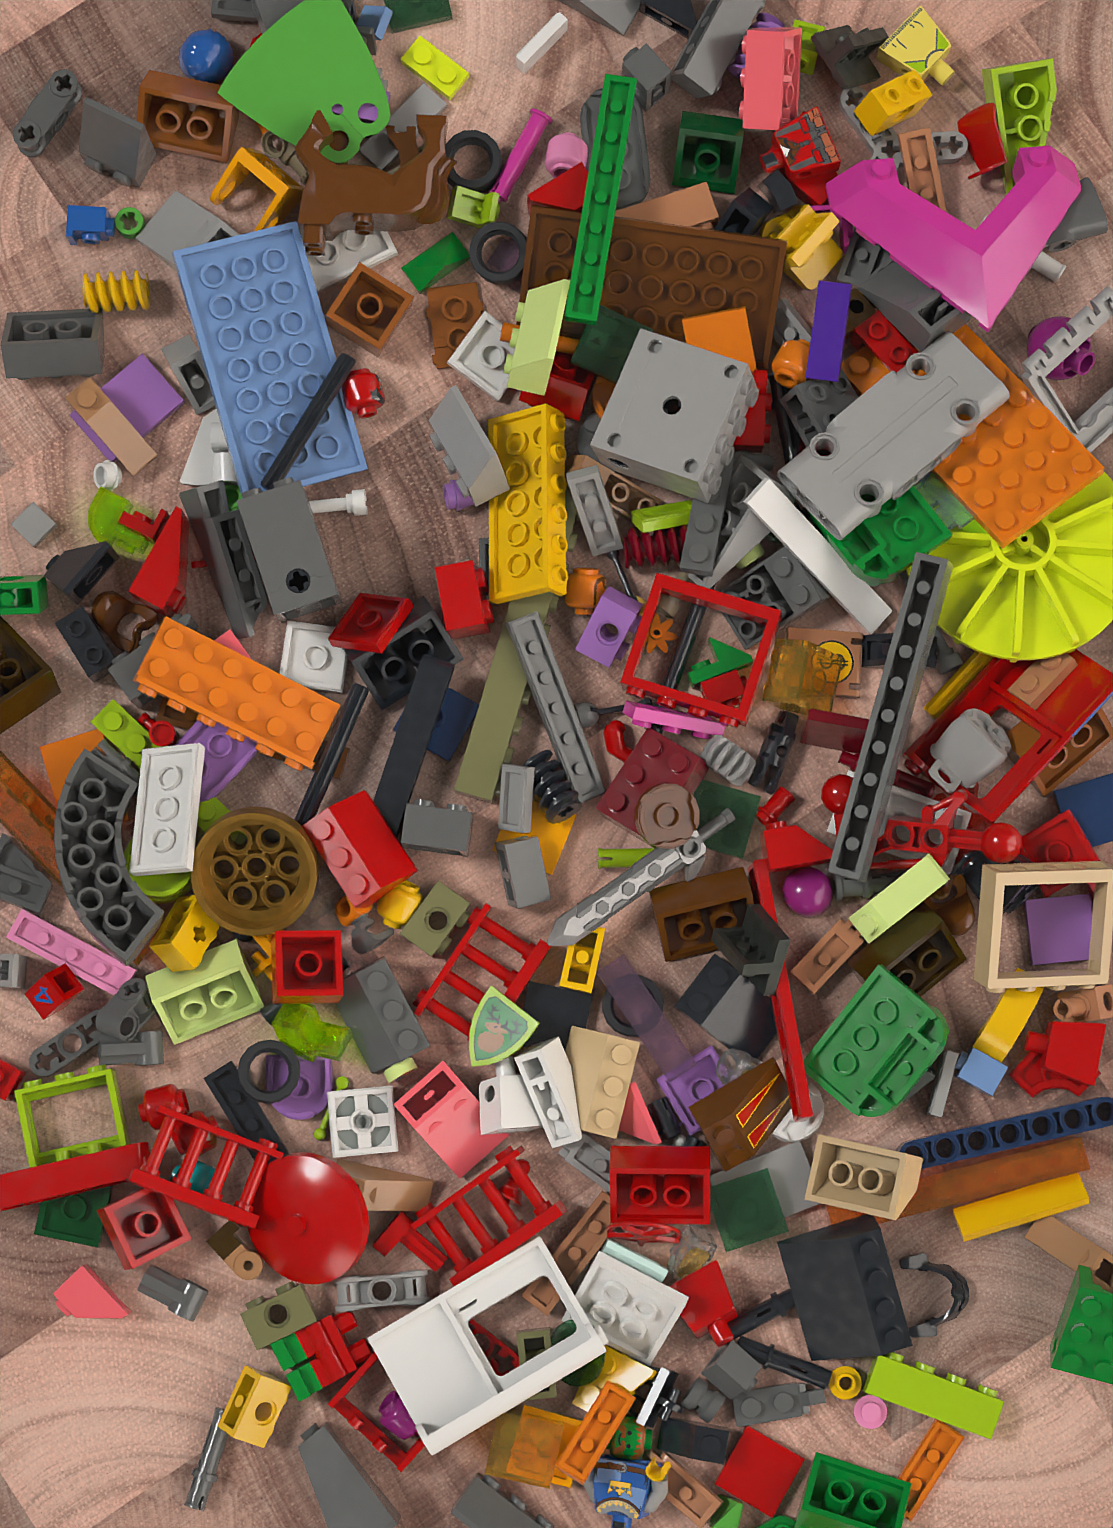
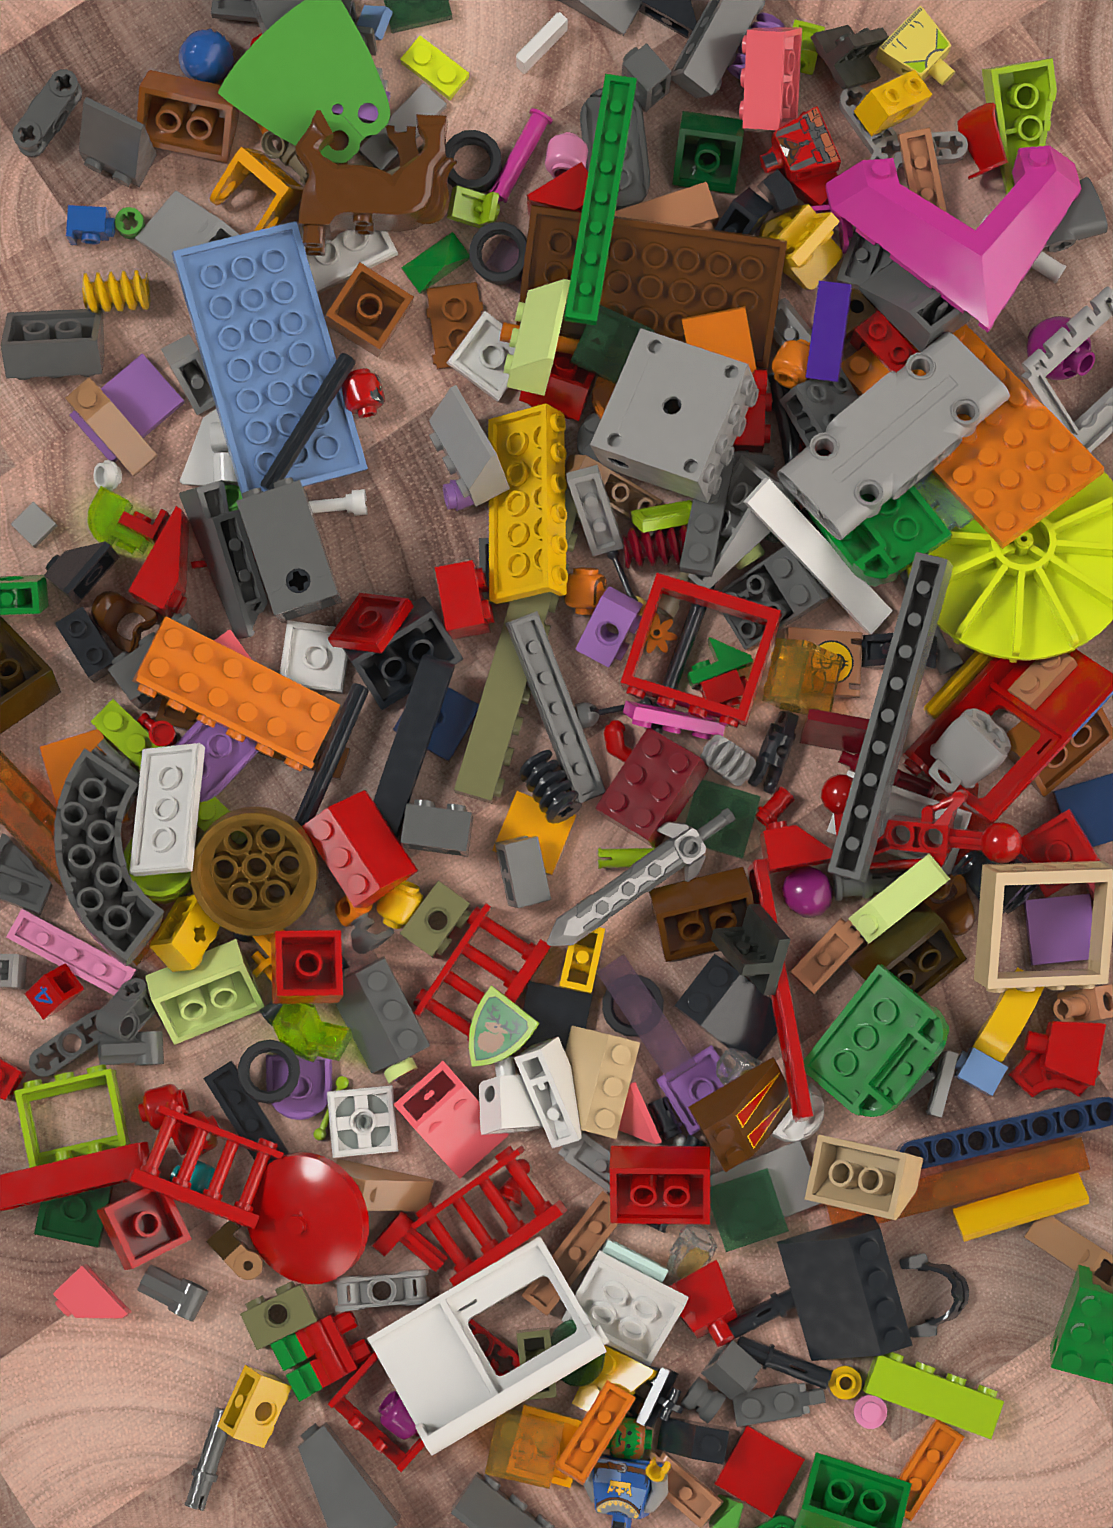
light grey tile [498,764,535,833] -> none
red wheel [607,1221,681,1247] -> none
reddish brown tile [634,783,700,849] -> none

